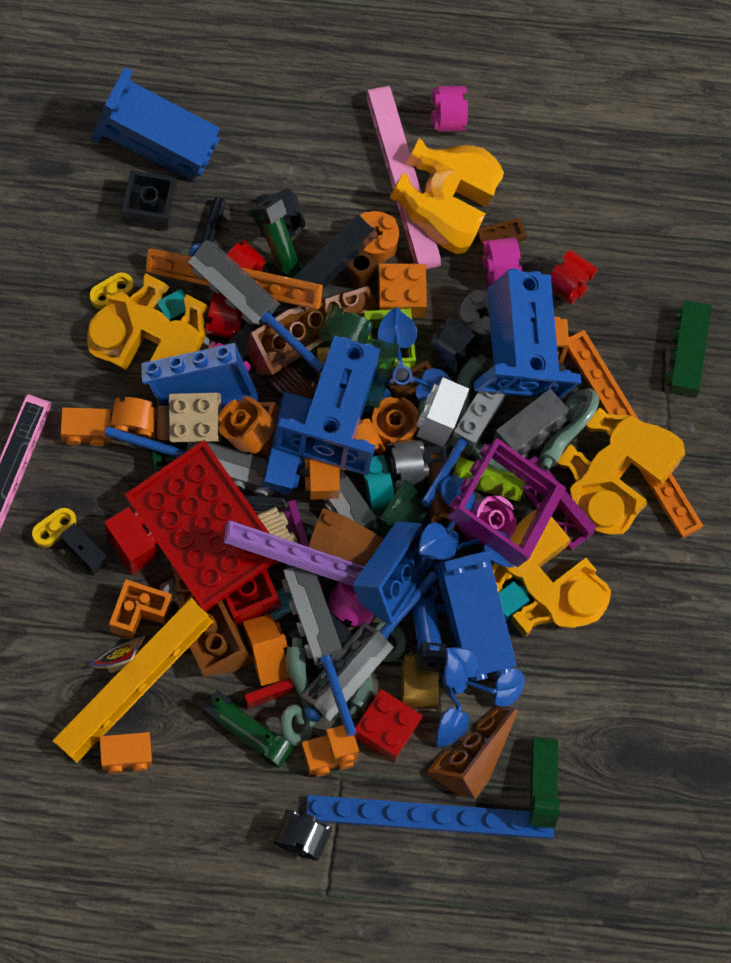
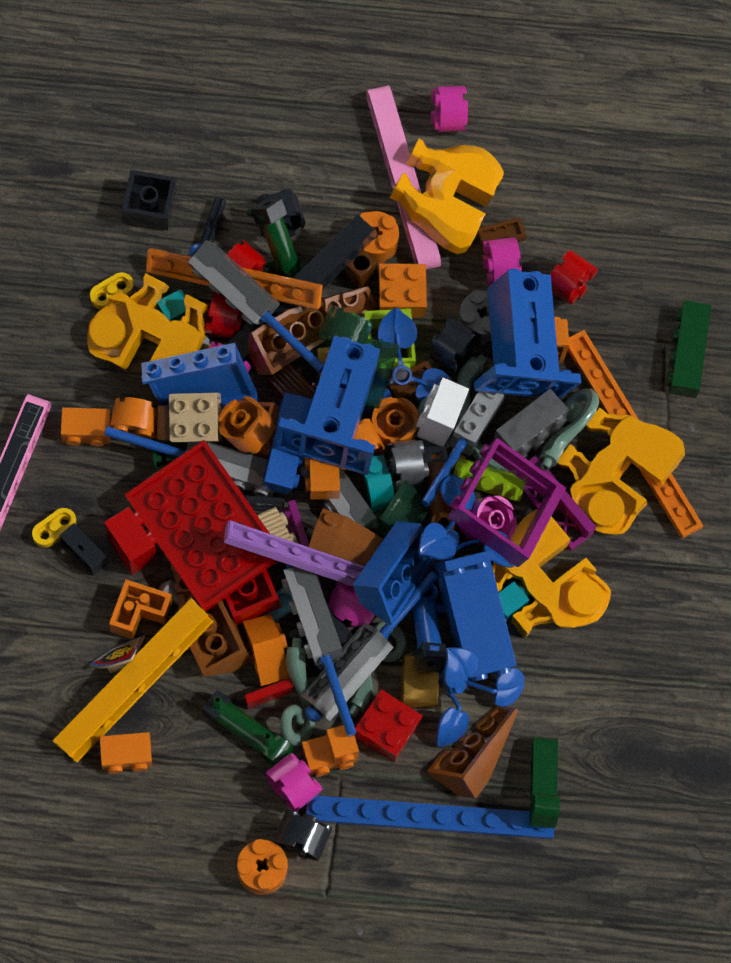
blue brick [90,67,220,182] -> none
none -> orange brick [237,839,288,895]
none -> dark pink brick [265,753,323,812]

